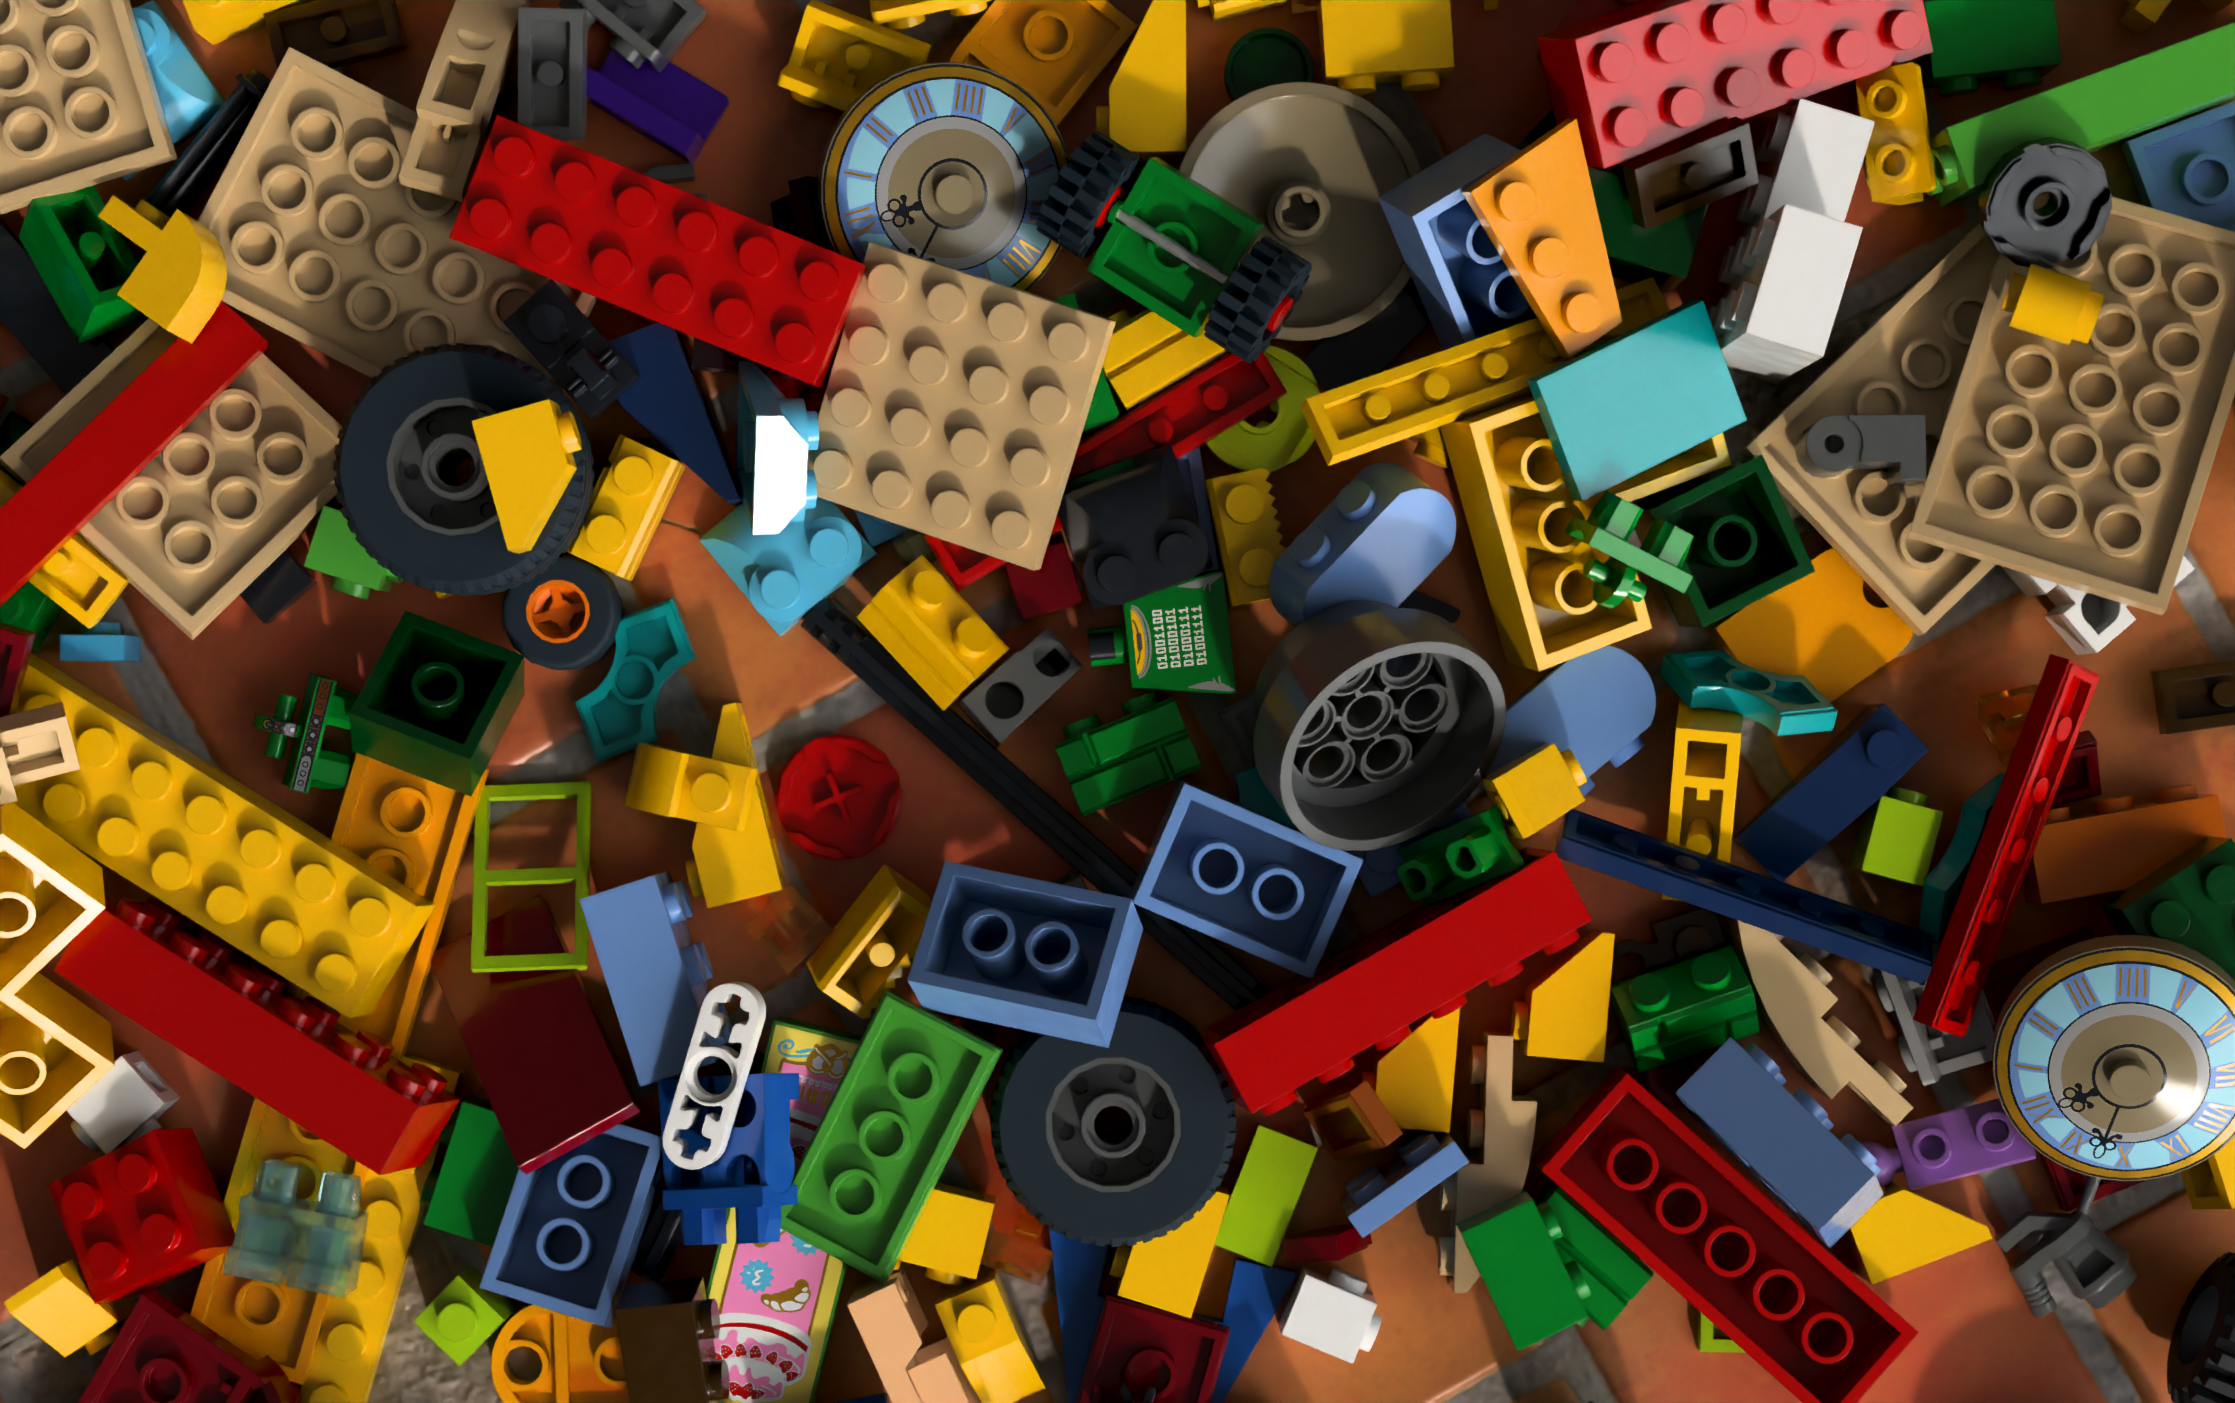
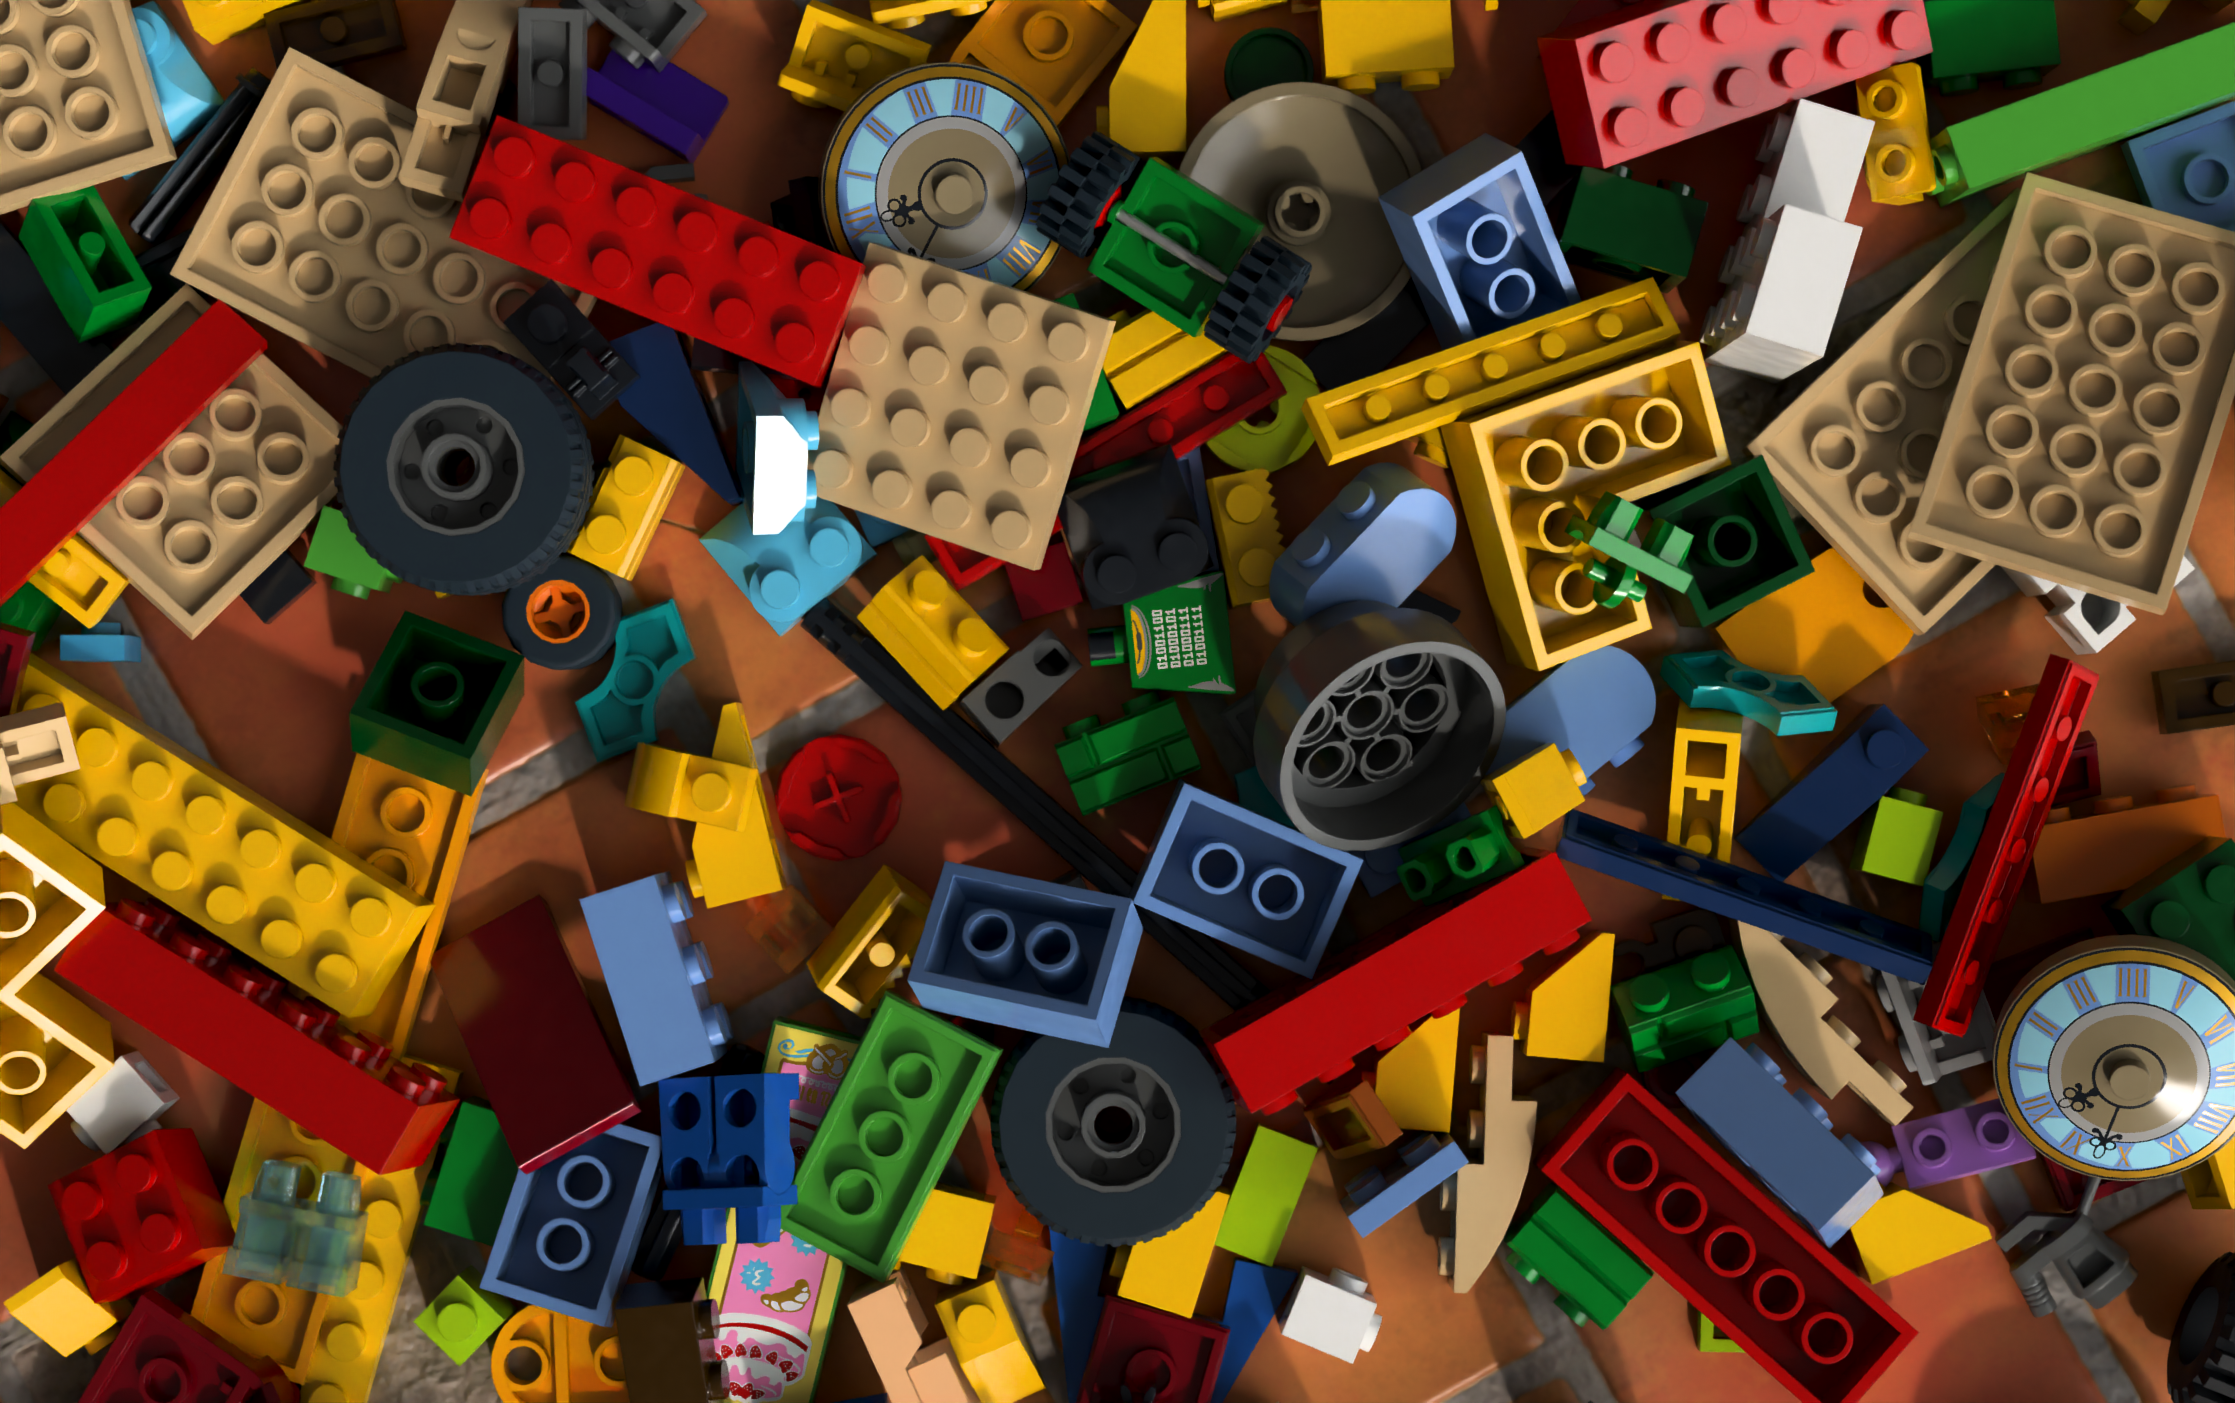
yellow brick [98,195,227,344] -> none
green hips [252,673,358,794] -> none
yellow slope [471,399,582,554] -> none
lime window [471,780,591,973] -> none
white beam [663,982,766,1170] -> none
dark red tile [1282,1223,1372,1264] -> none
green brick [1456,1191,1591,1351] -> none
light orange wing [1462,118,1623,358] -> none
tile [1527,300,1747,501] -> none
dark brown plate [1622,116,1759,230] -> none
dark grey leg [1795,415,1927,486] -> none
black plate [1979,137,2112,268] -> none
yellow brick [2001,264,2105,345] -> none

